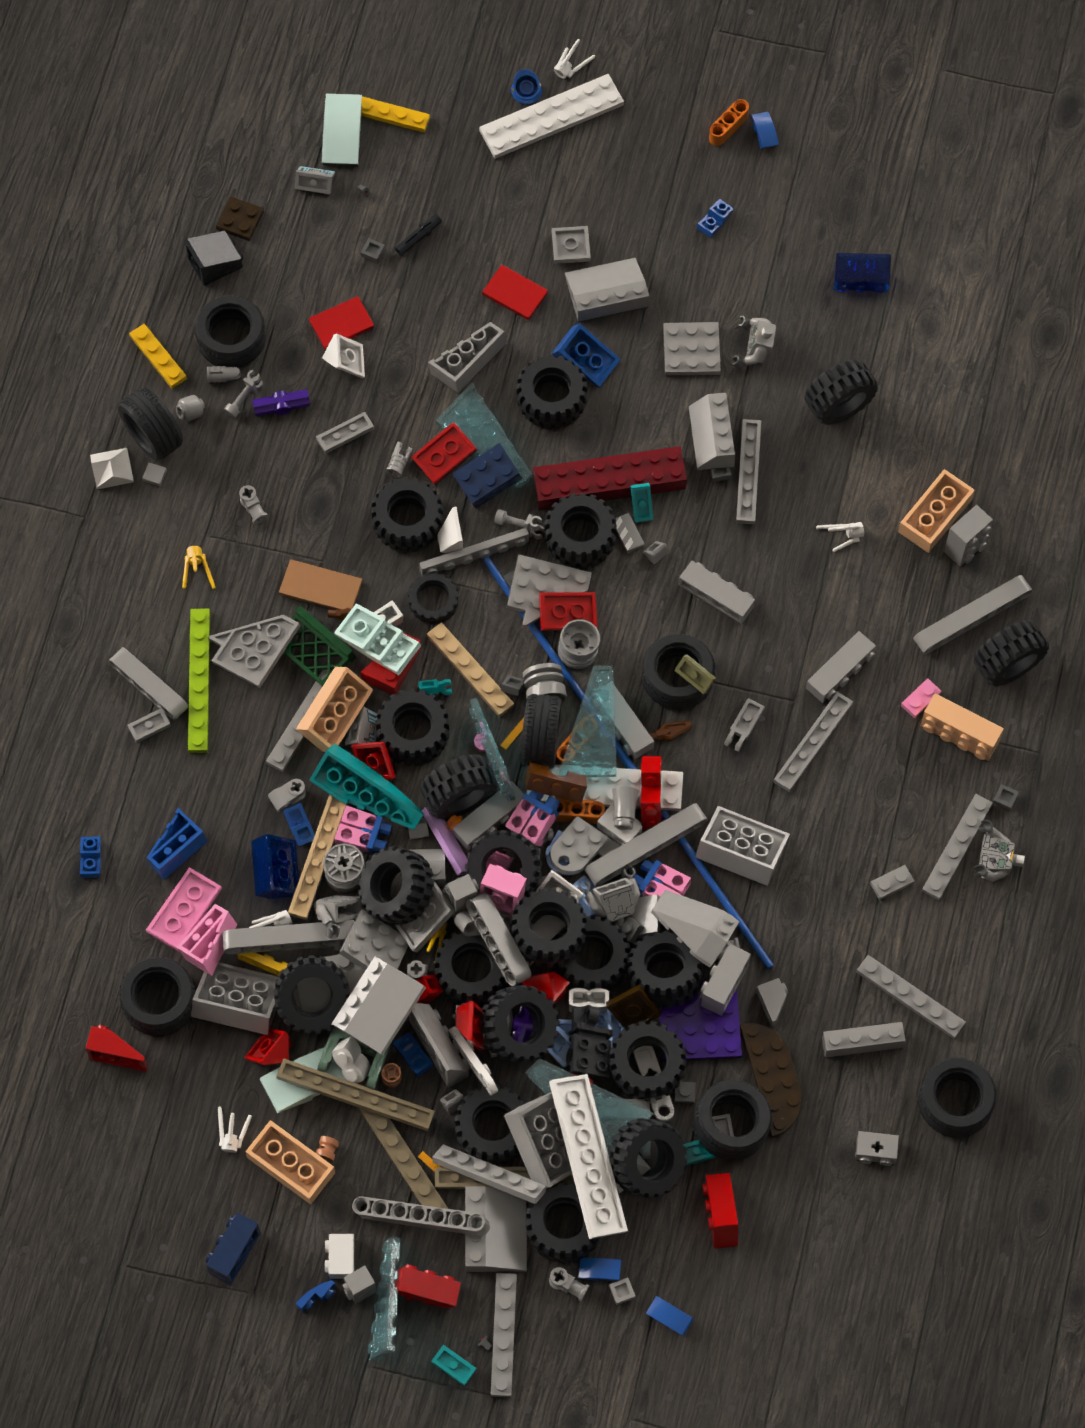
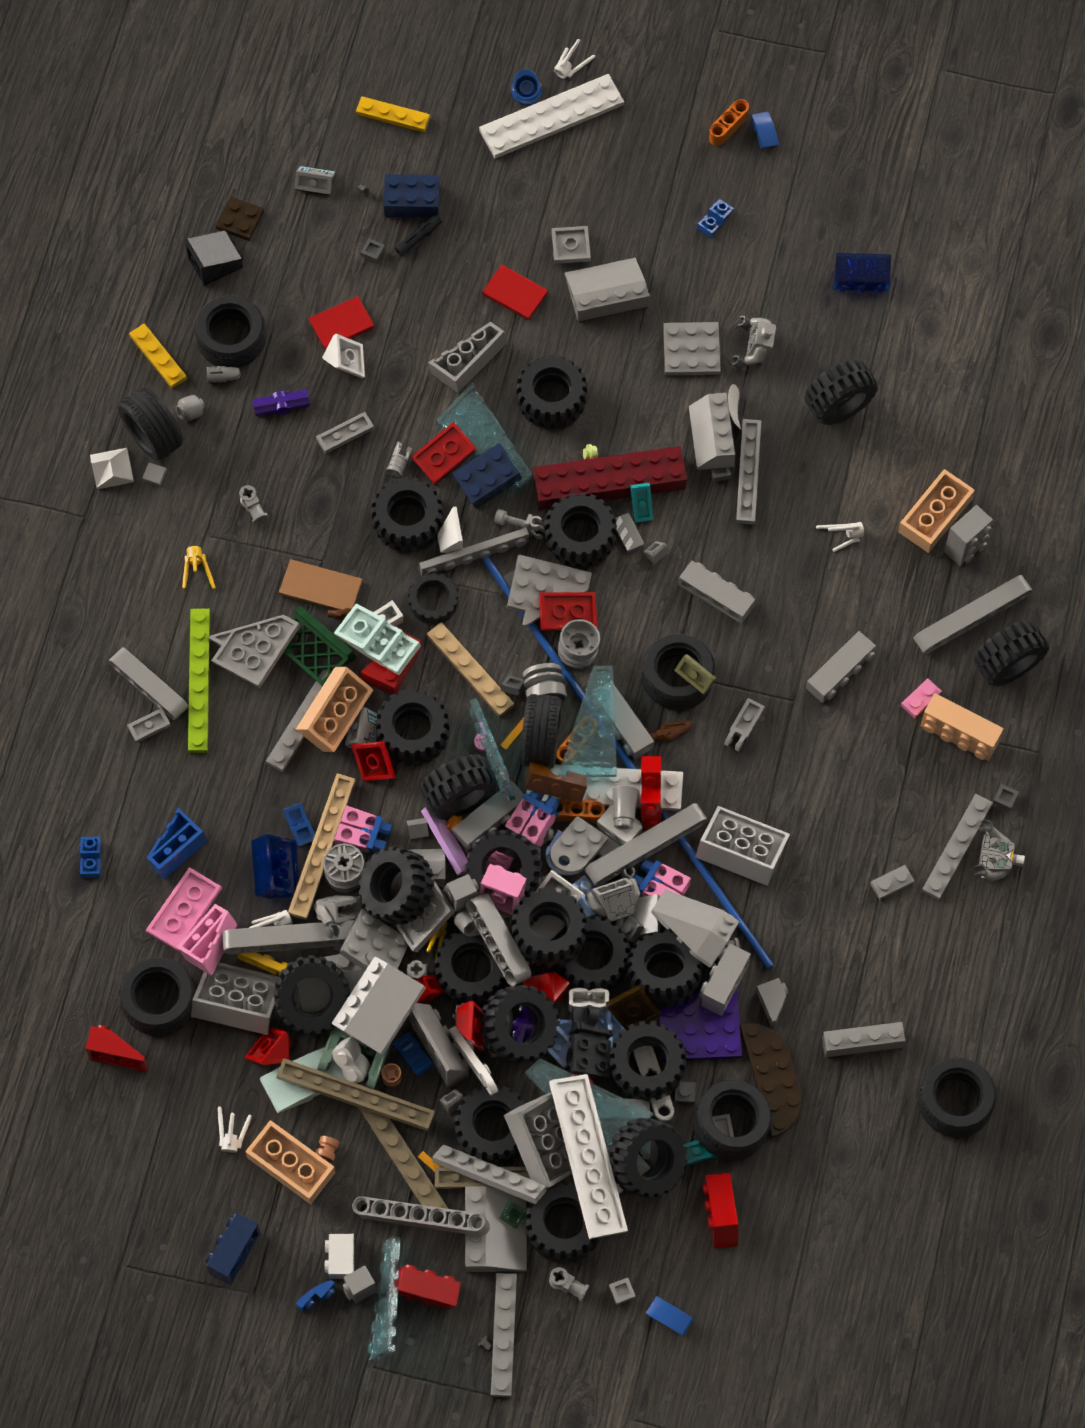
light grey bar [224,370,263,418] -> none
light grey piece [268,779,306,813] -> none
teal wedge [309,743,424,830] -> none
light aqua slope [322,94,362,165] -> none
teal plate [418,679,452,696] -> none
teal plate [431,1345,477,1386] -> none
blue slope [551,323,620,387] -> none
blue slope [578,1258,621,1281] -> none
light grey plate [773,692,853,792] -> none
light grey brick [855,1131,899,1166] -> none
light grey plate [856,955,966,1039] -> none
none -> dark blue brick [384,174,439,217]
none -> clear green slope [500,1199,527,1229]
none -> yellowish green plate [583,444,598,460]
none -> white sticker [728,384,741,429]

